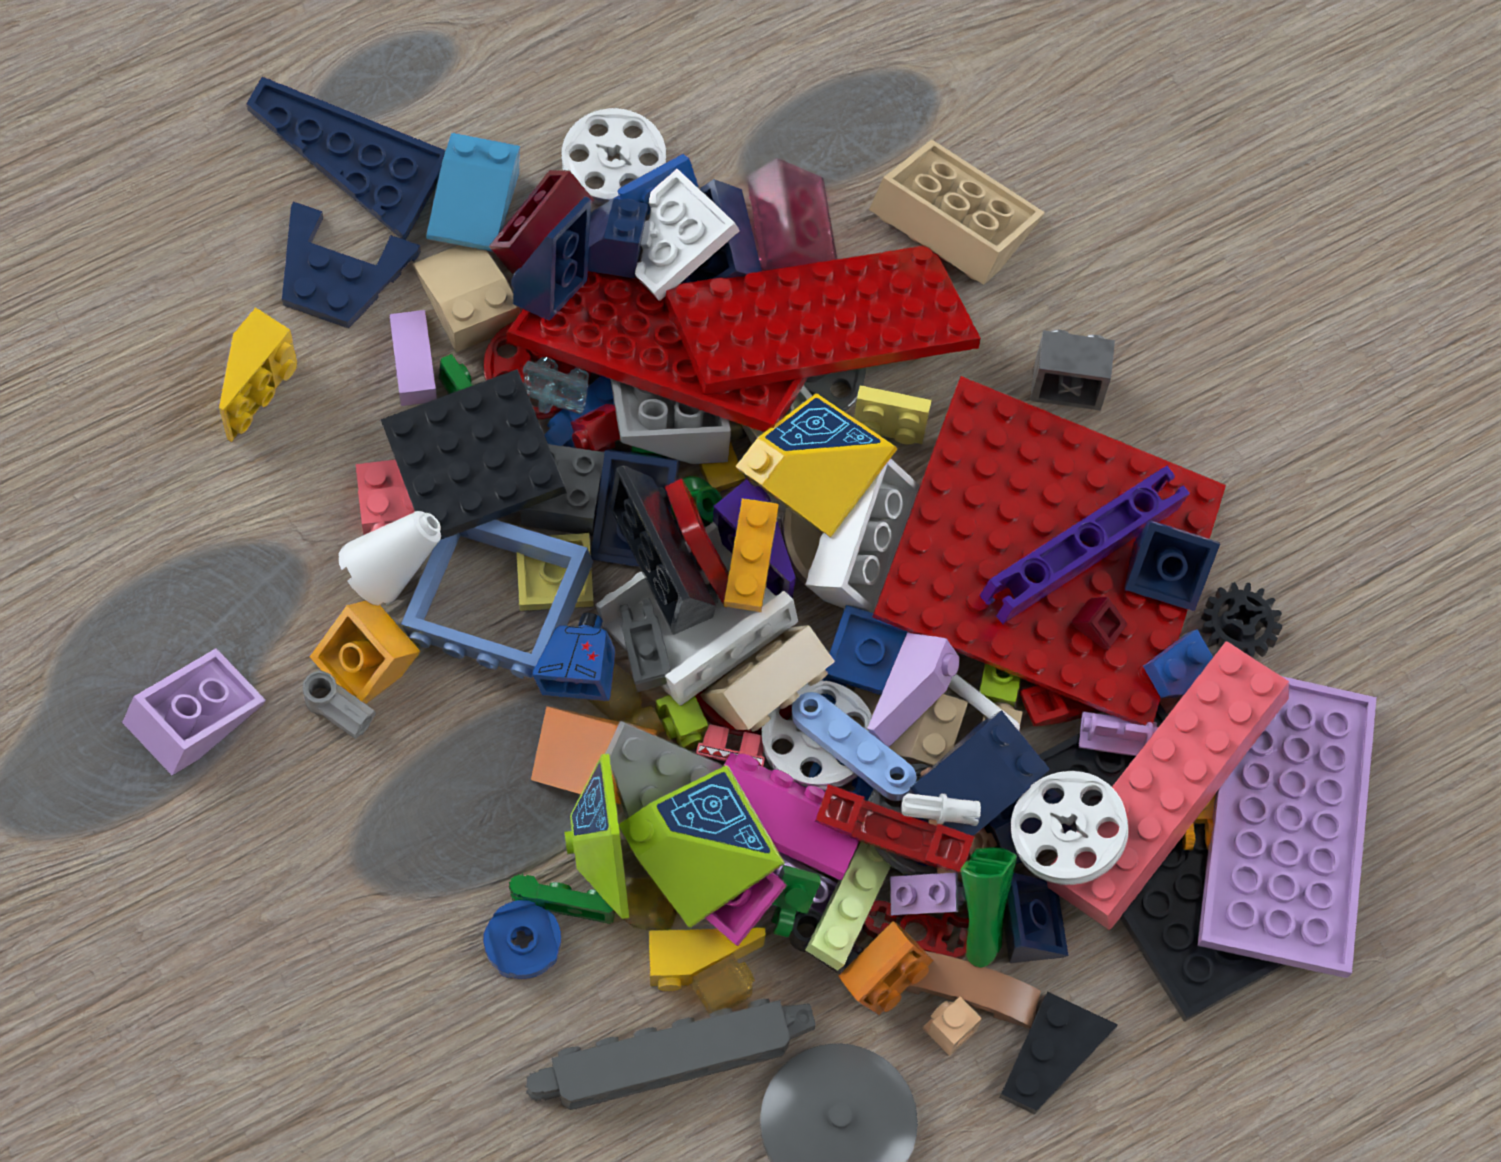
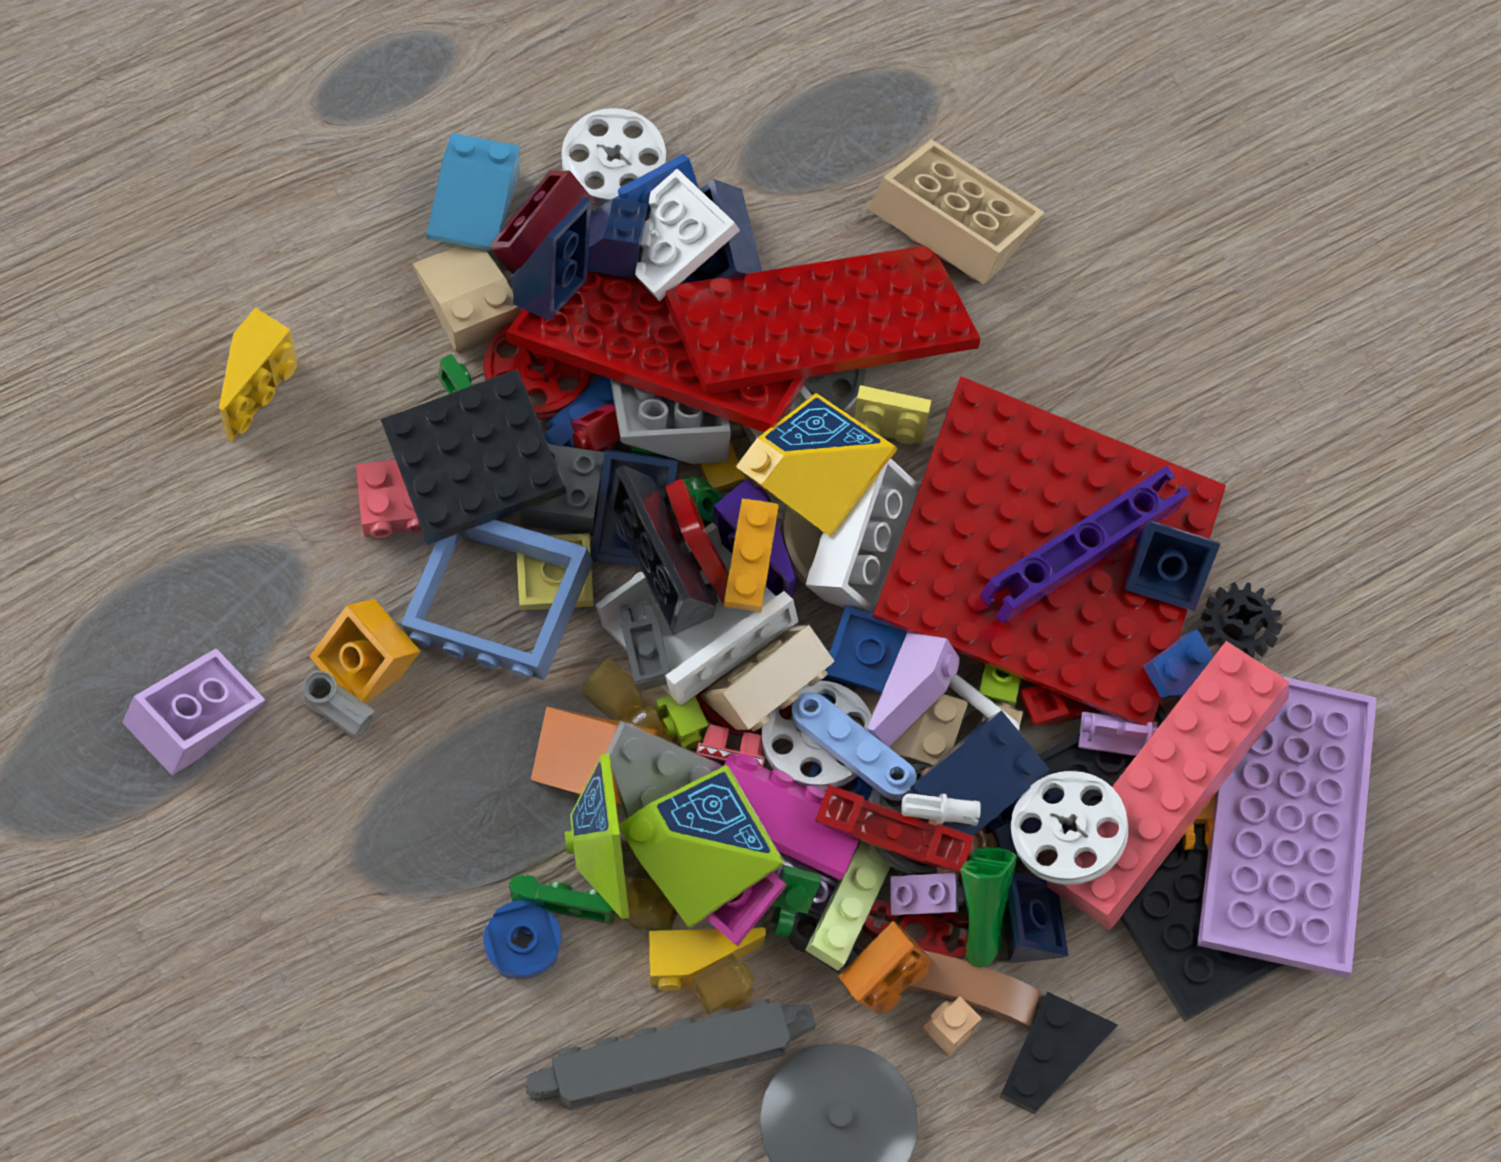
dark blue wing [246,76,446,240] -> none
dark blue wing [282,201,421,329] -> none
white cone [339,511,441,606] -> none
lavender slope [389,310,437,406] -> none
clear light blue hips [523,357,589,414] -> none
blue torso [532,613,615,701] -> none
clear pink slope [747,158,838,270] -> none
flat silver brick [1030,330,1115,411] -> none
dark red slope [1071,597,1127,650] -> none

